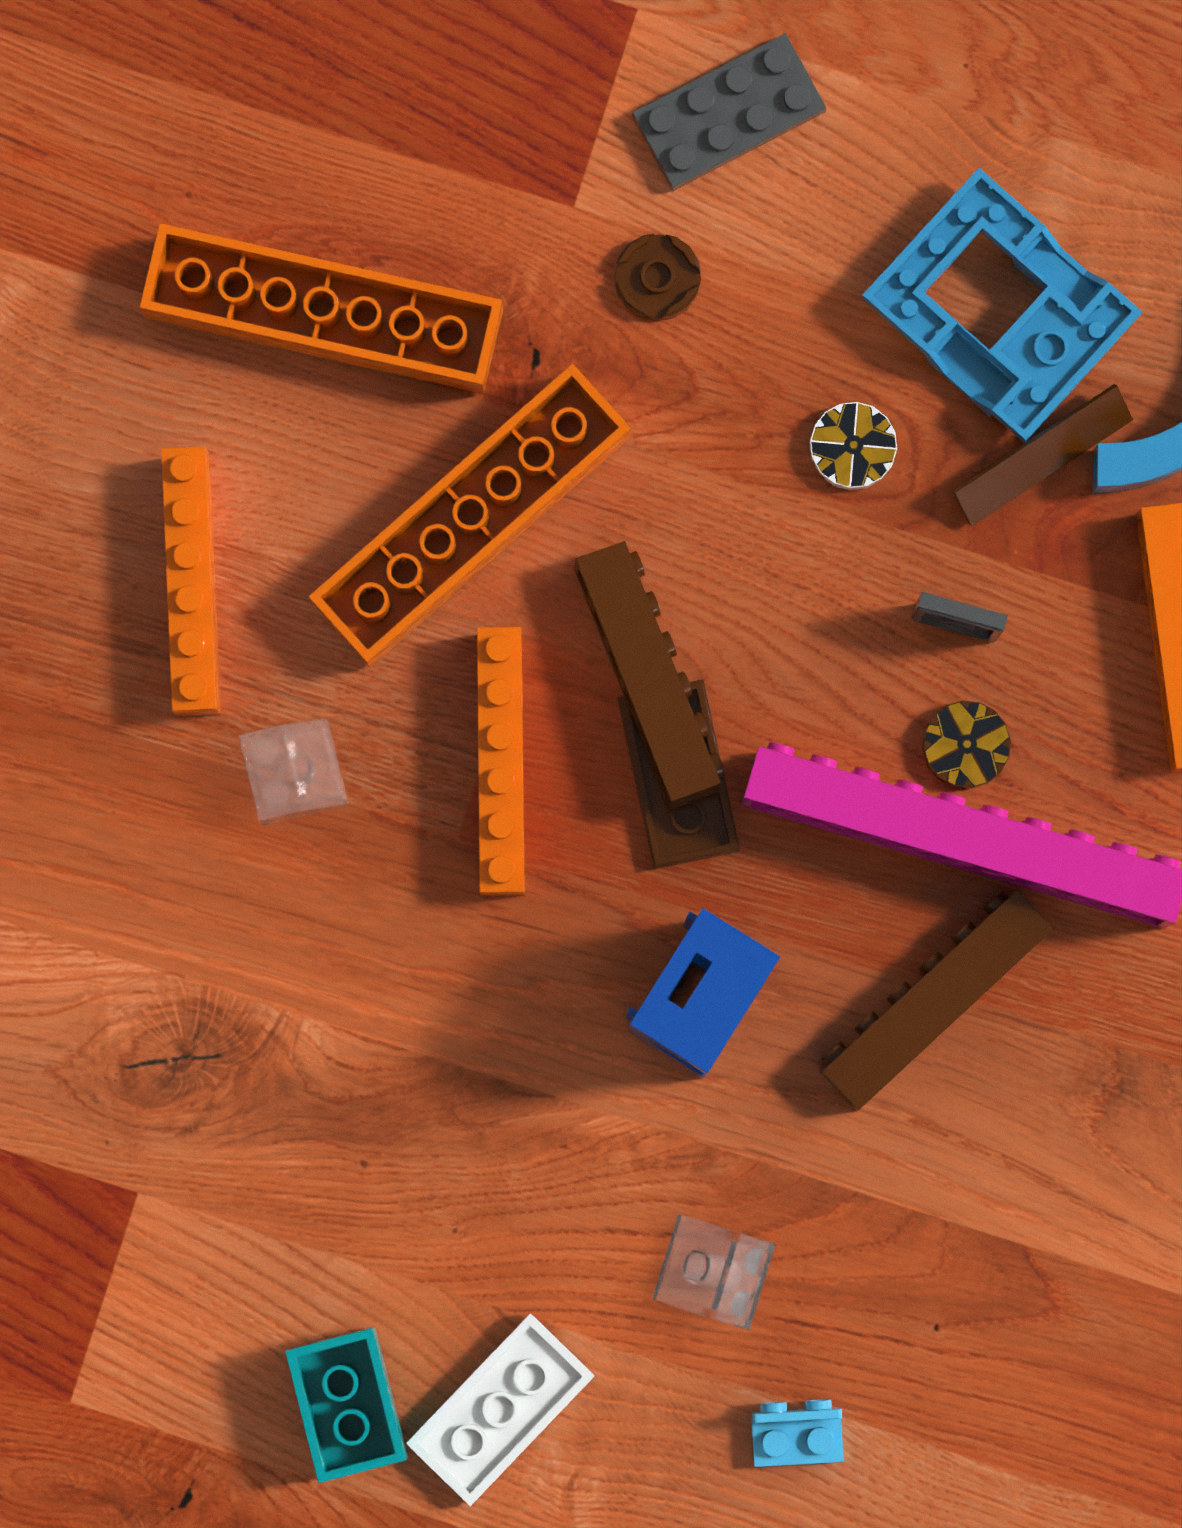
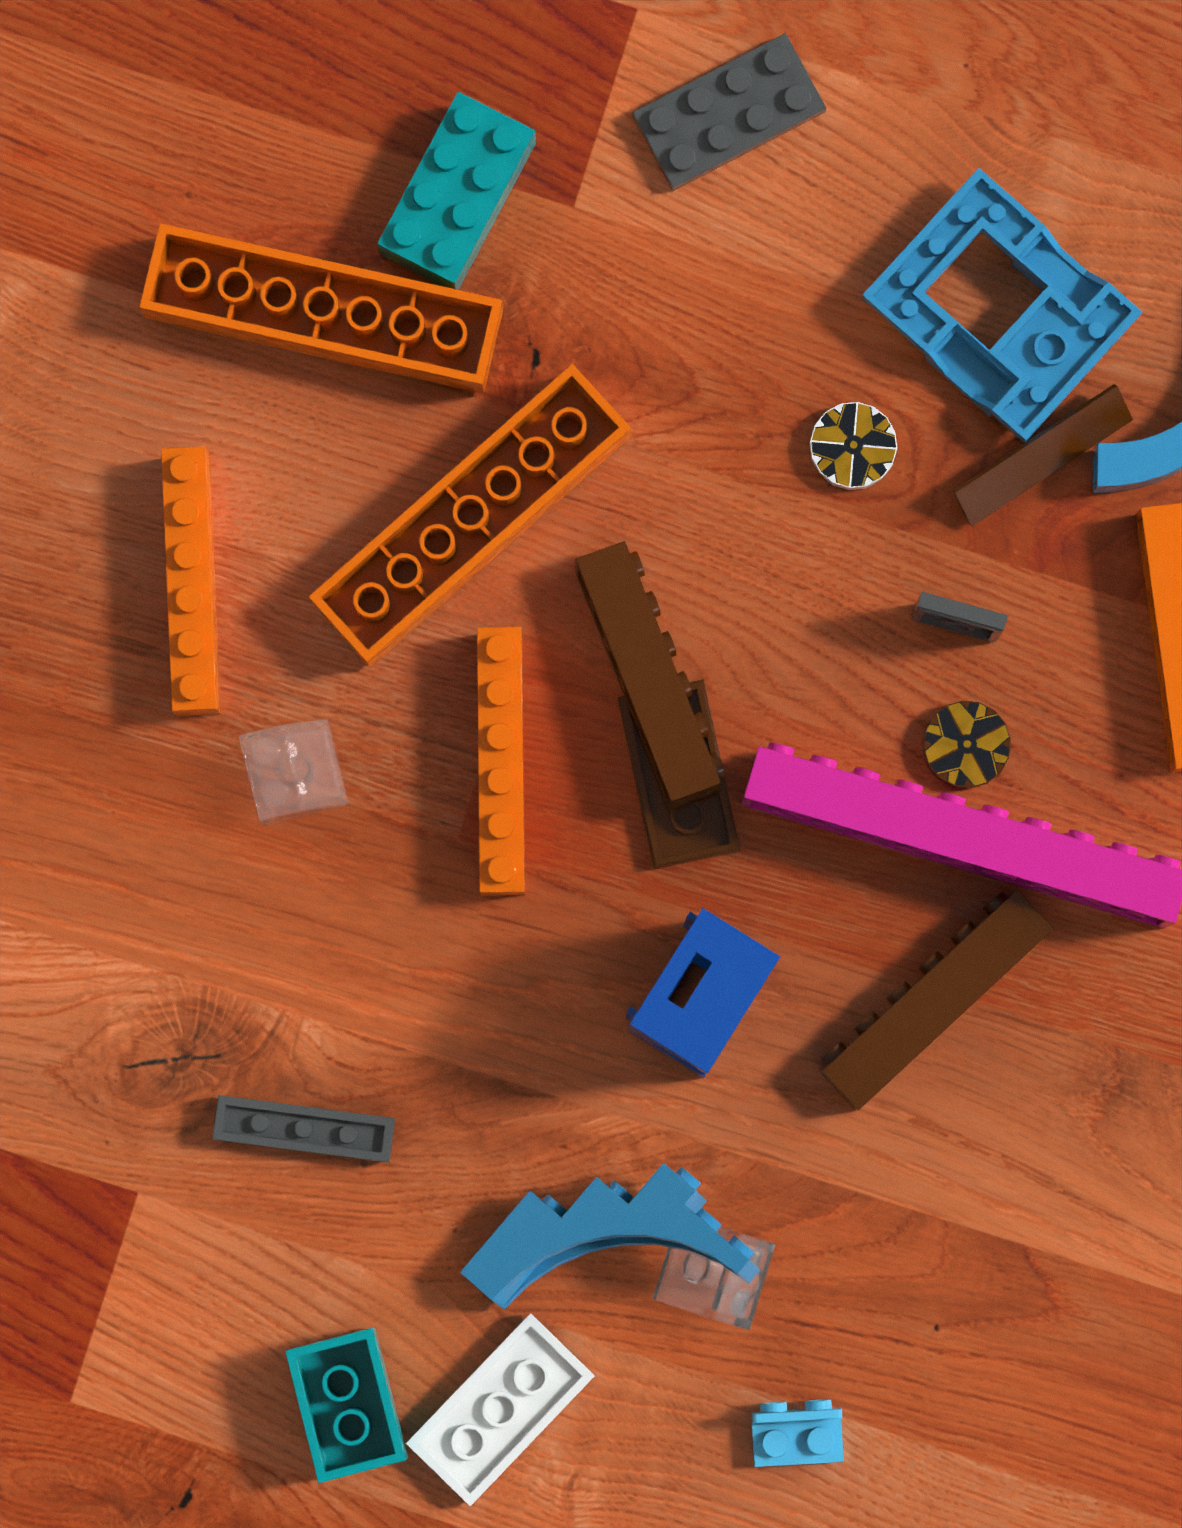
reddish brown tile [614,234,701,321] -> none
none -> dark grey gear [213,1095,396,1163]
none -> teal brick [377,91,536,290]
none -> dark azure arch [460,1163,760,1309]

